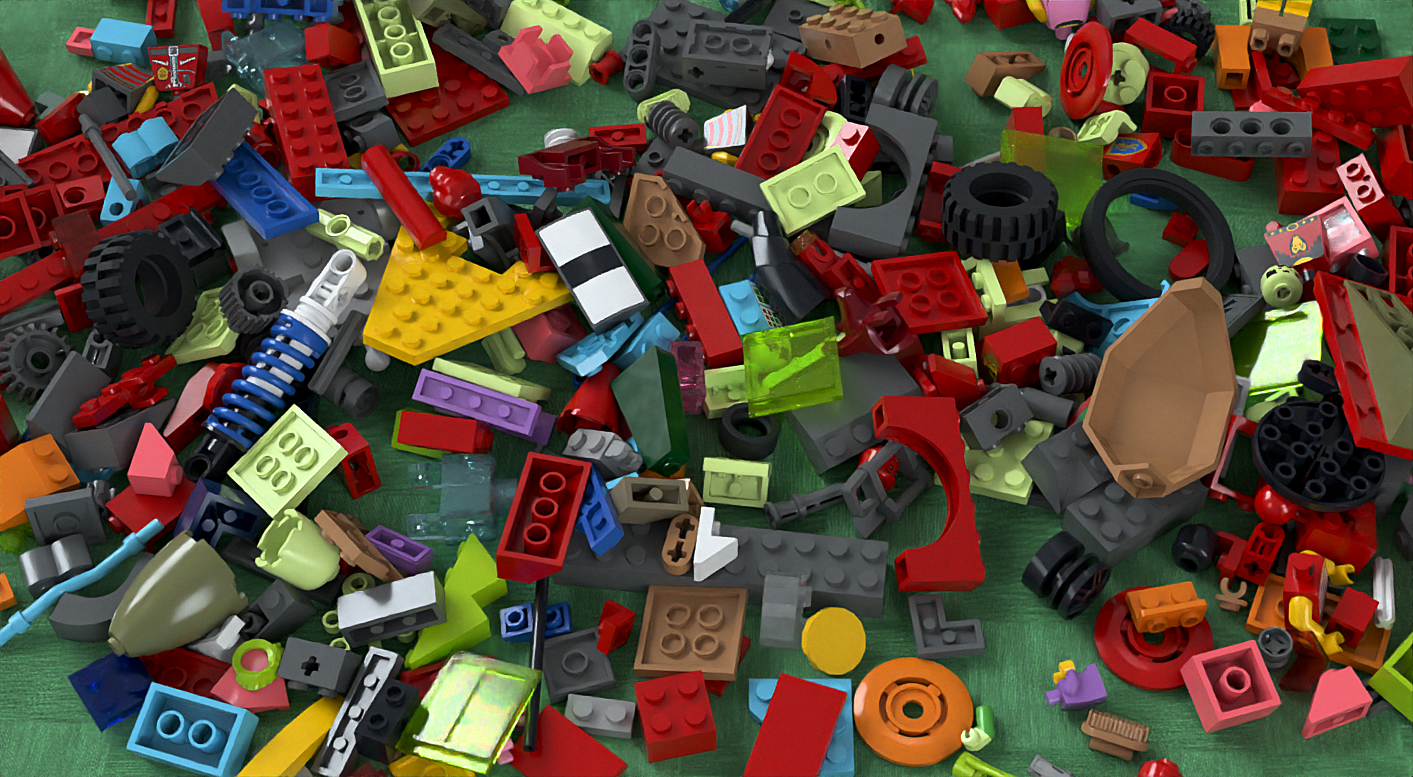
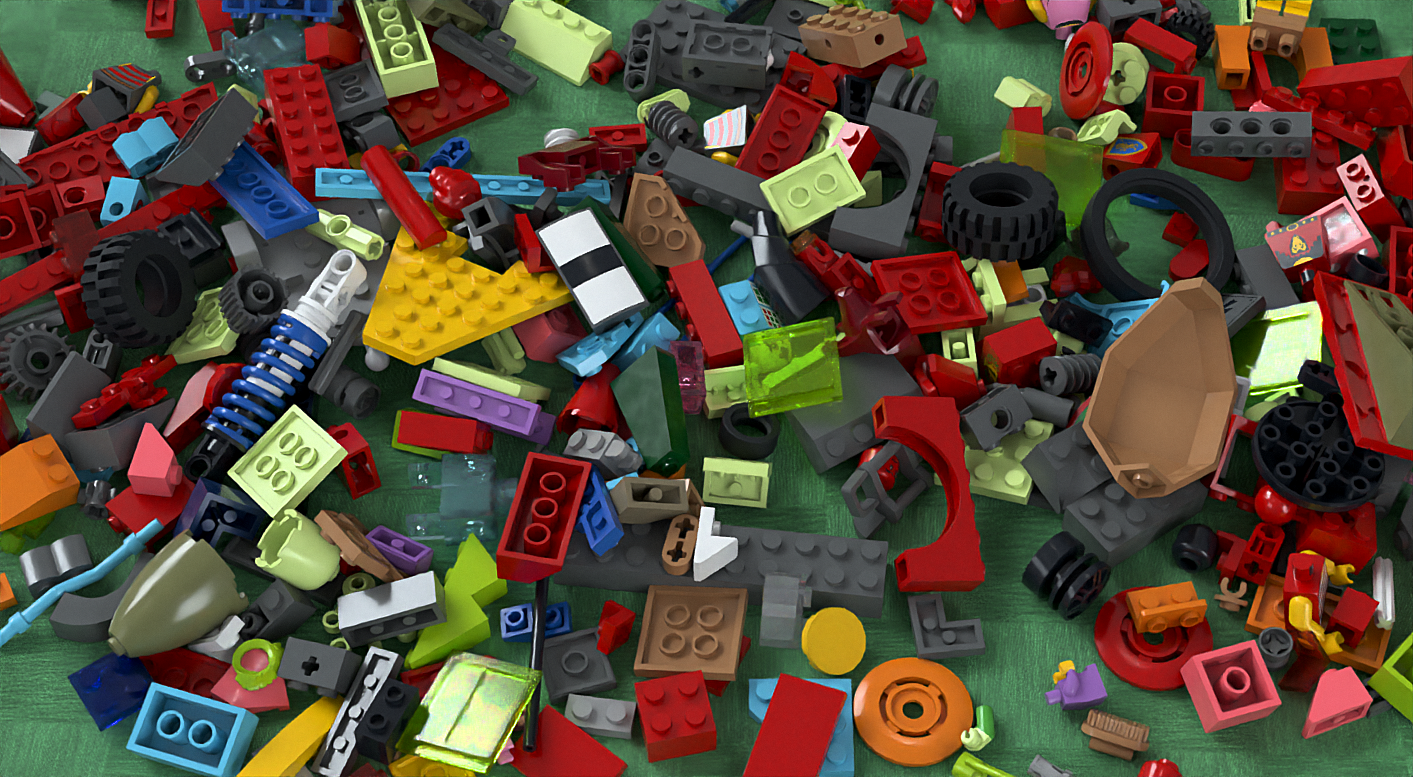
dark grey plate [25,488,107,547] -> none
coral plate [65,27,95,57] -> none
dark grey bar [79,114,137,201] -> none
medium azure brick [89,18,158,68] -> none
torso [148,44,208,101] -> none
coral panel [498,25,573,94] -> none
red brick [686,200,737,253] -> none
dark grey pin [764,480,861,530] -> none
medium nougat slope [964,50,1047,97] -> none
yellowish green head [1261,264,1303,309] -> none
red plate [1263,50,1300,90] -> none

